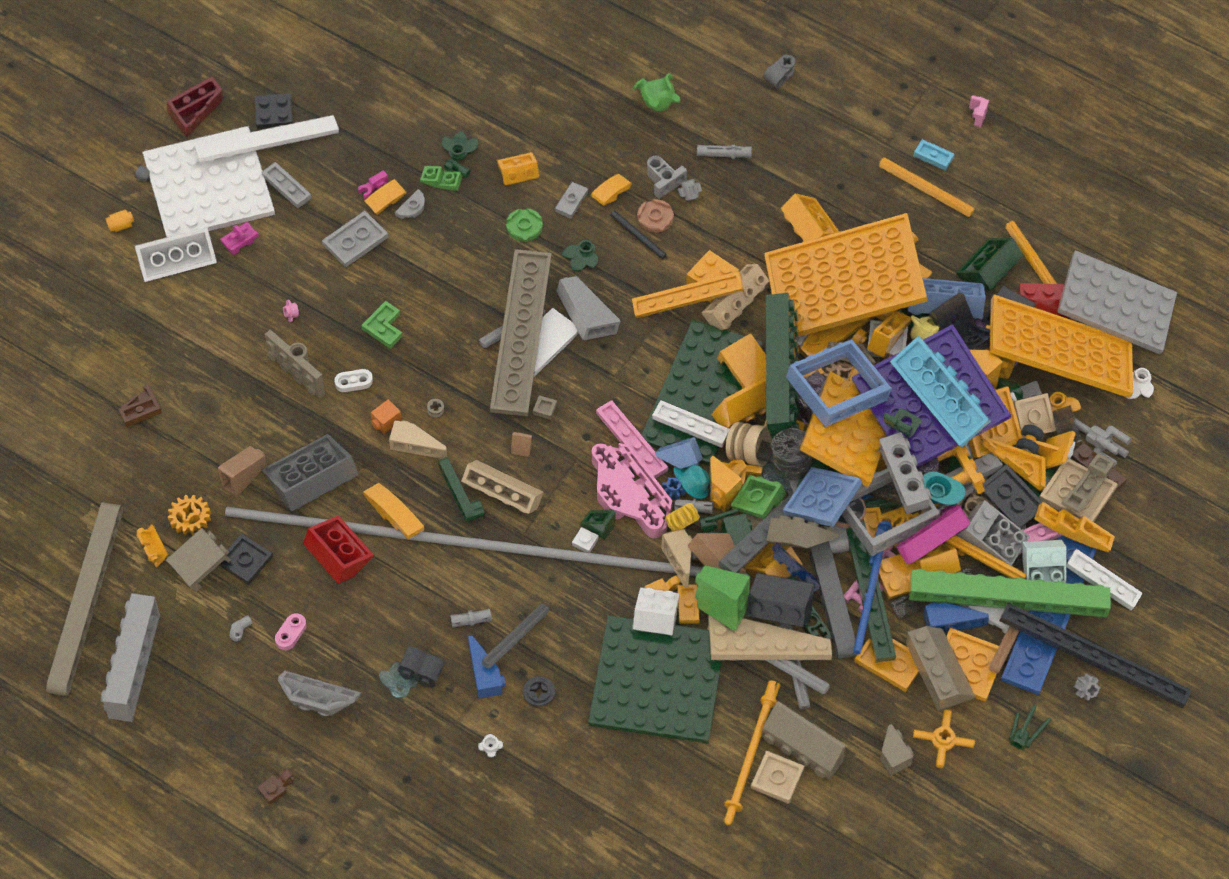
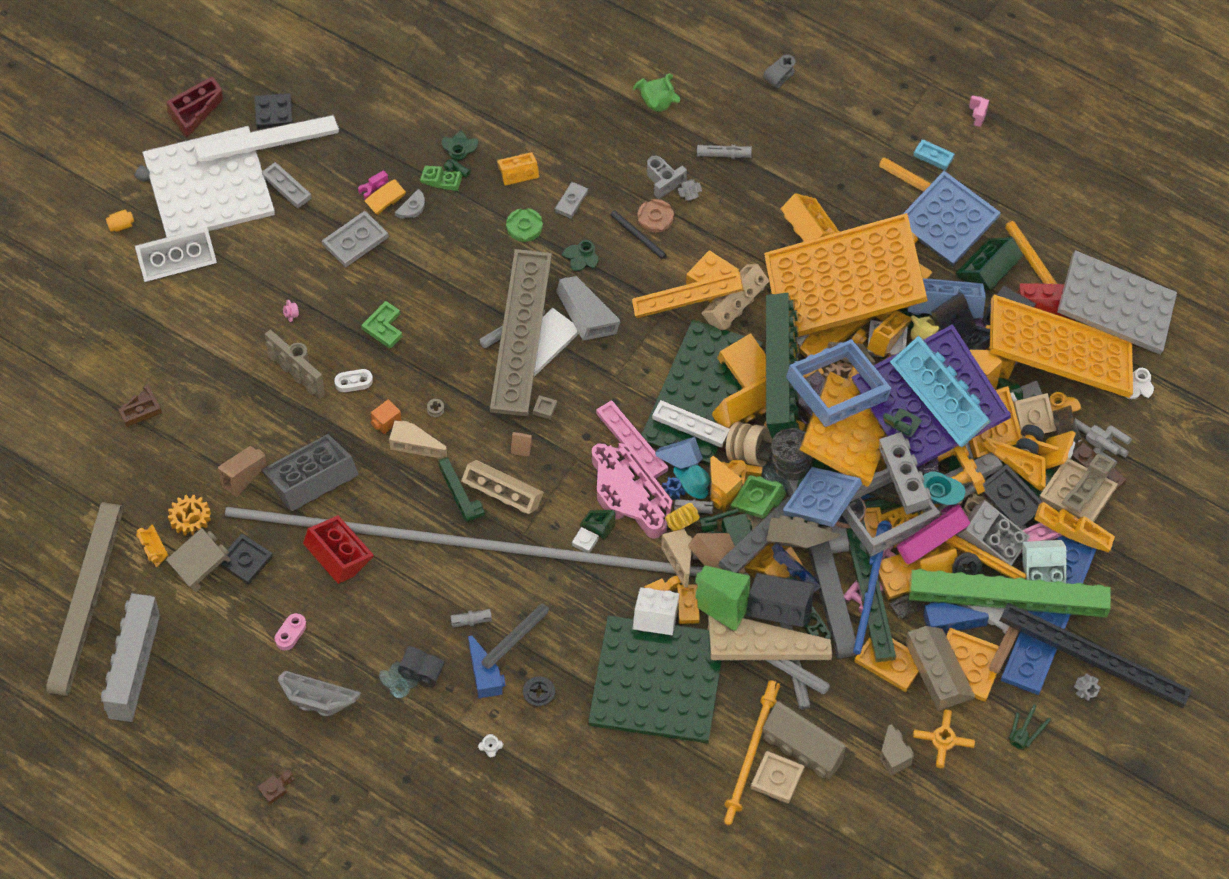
dark pink hips [221,222,259,255] -> none
light grey arm [230,615,253,641] -> none
light orange slope [363,483,424,540] -> none
light orange slope [591,174,631,205] -> none
white plate [1066,549,1142,610] -> none
none -> medium blue plate [903,171,1001,266]
none -> black gear [951,552,982,575]

